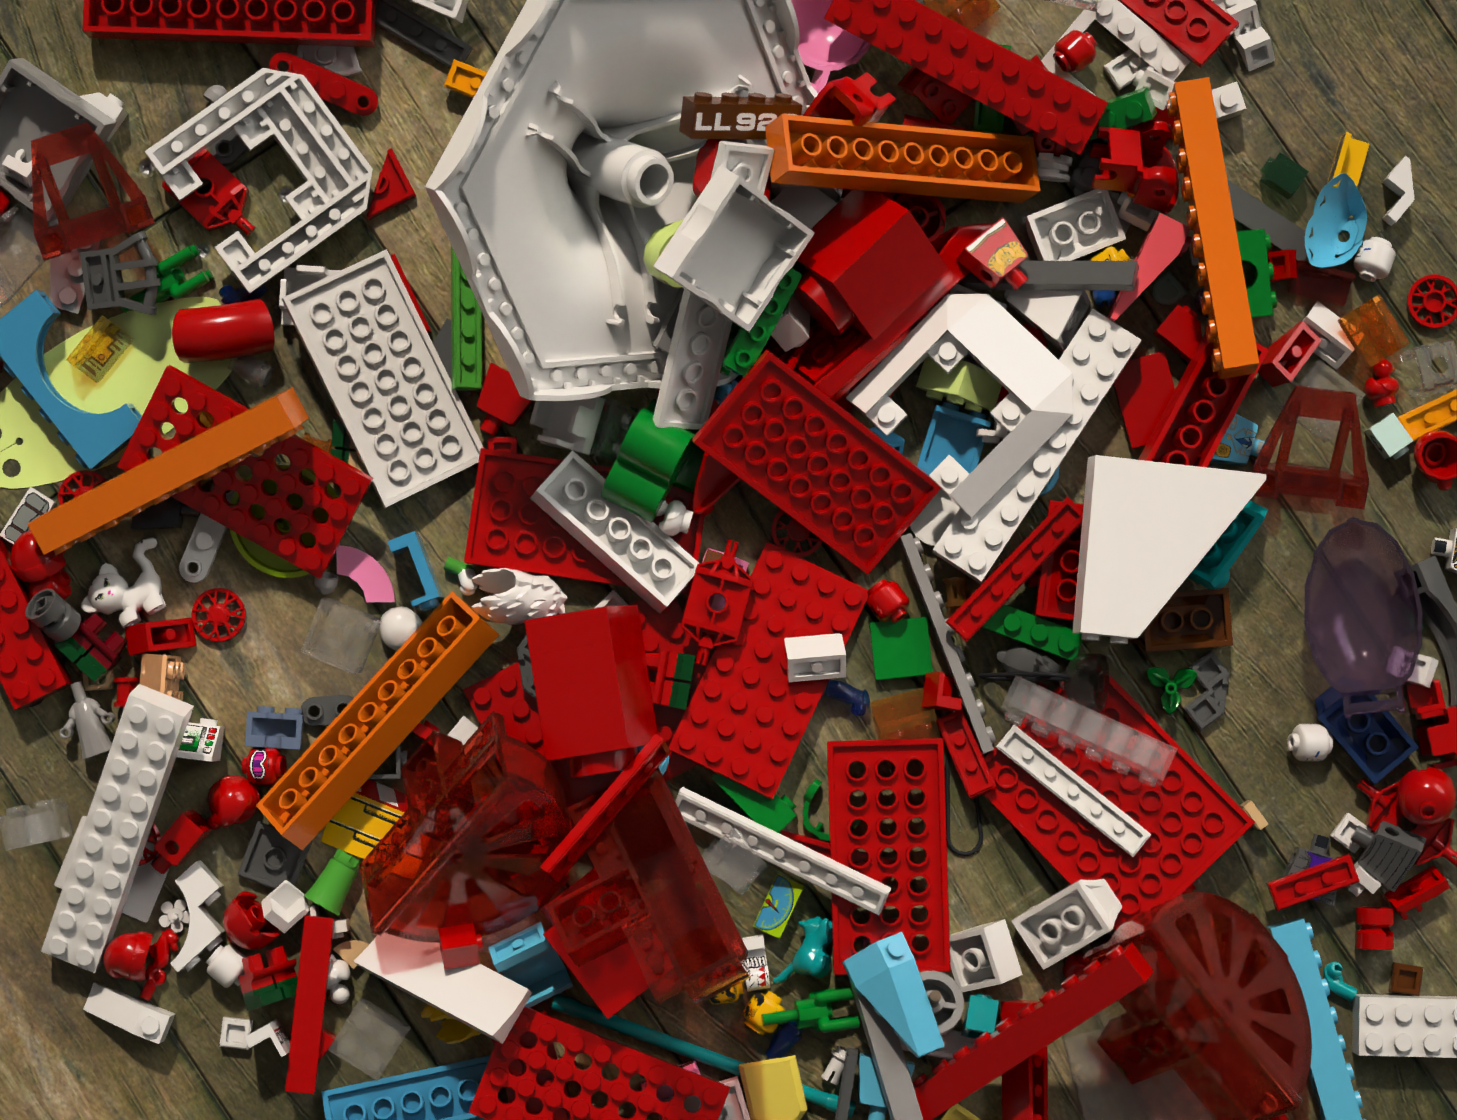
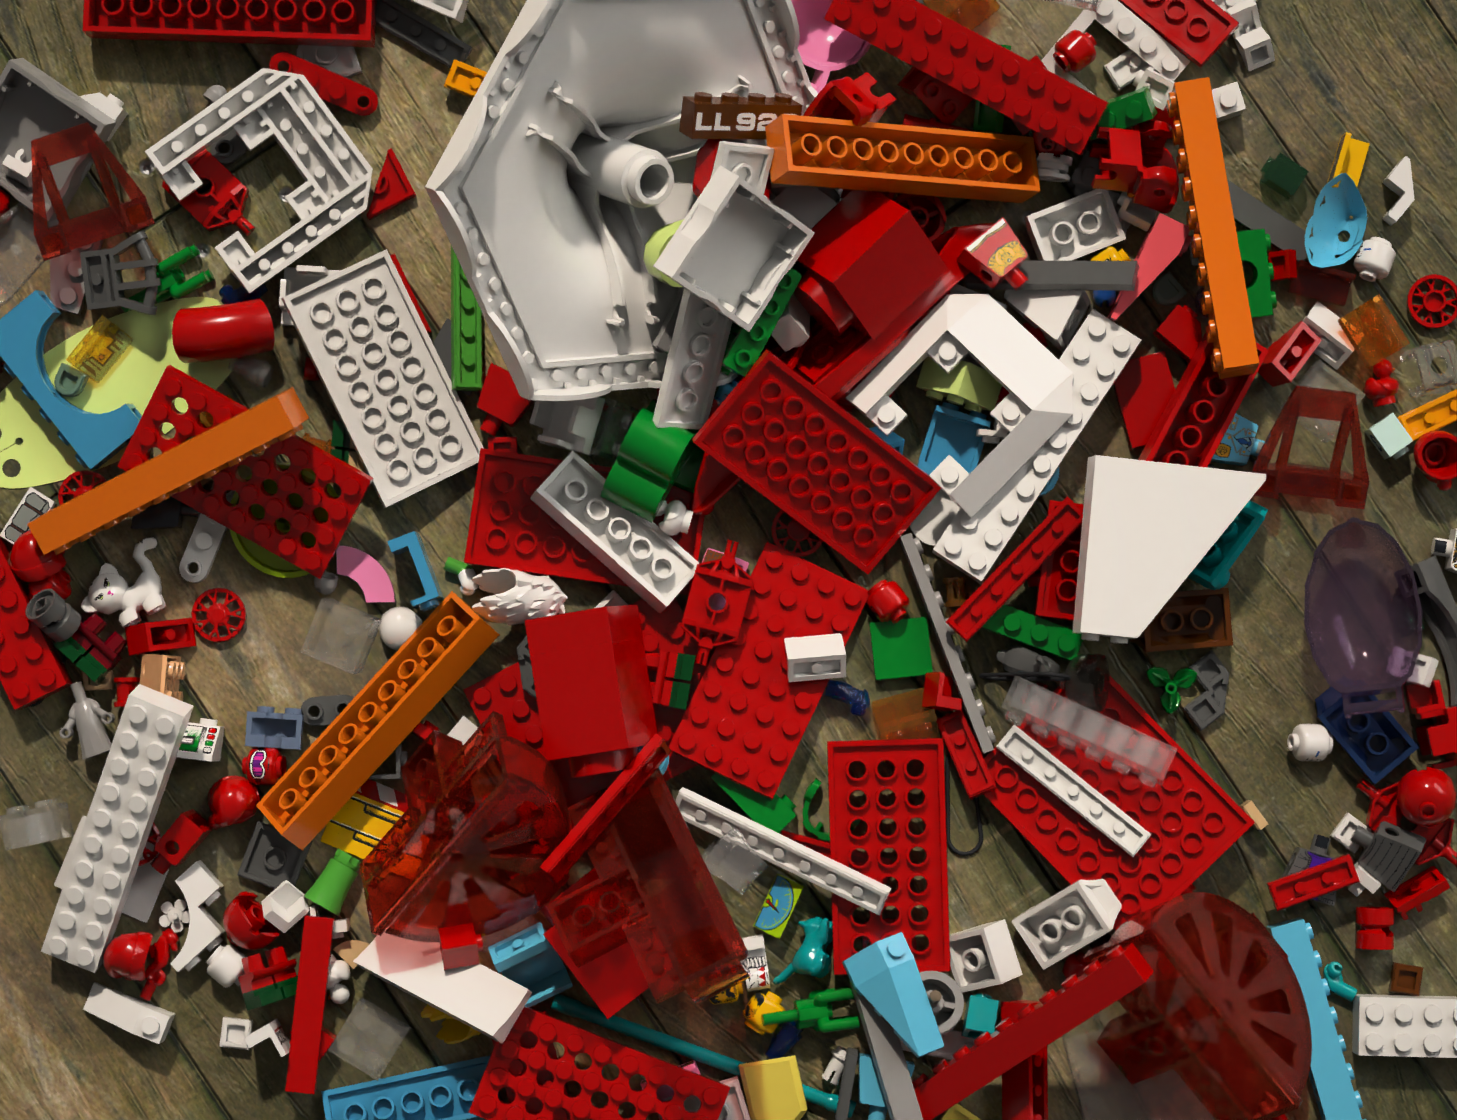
none -> sand green tile [54,363,90,397]
none -> red hinge [303,357,320,381]

